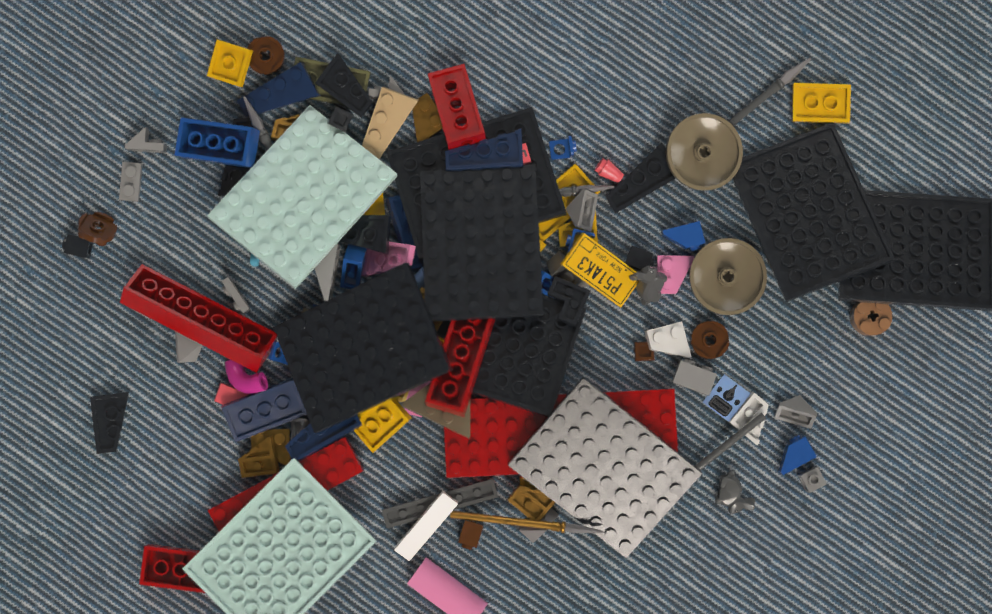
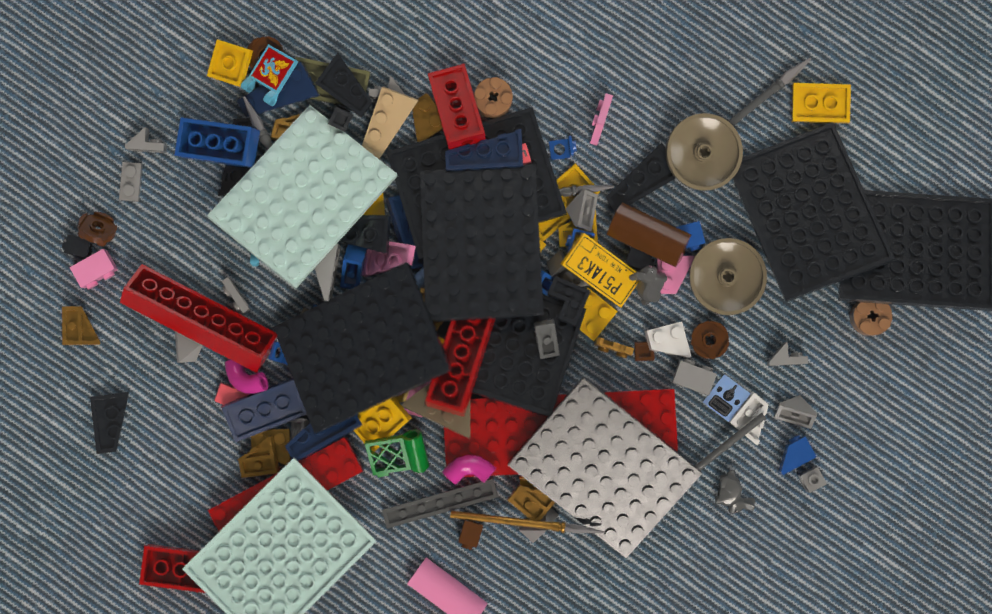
white tile [394,491,458,561] -> none
coral cone [595,158,624,183] -> none
none -> pearl gold wing [62,306,100,345]
none -> bright pink brick [70,249,118,290]
none -> flag [241,44,298,106]
none -> green piece [365,429,430,478]
none -> dark pink cylinder [442,455,496,485]
none -> medium nougat brick [474,77,513,119]
none -> dark grey slope [534,319,559,359]
none -> yellow plate [580,288,618,341]
none -> bright pink wing [590,93,613,146]
none -> pearl gold wing [594,337,634,359]
none -> reddish brown brick [606,202,691,267]
none -> light grey slope [767,342,808,366]

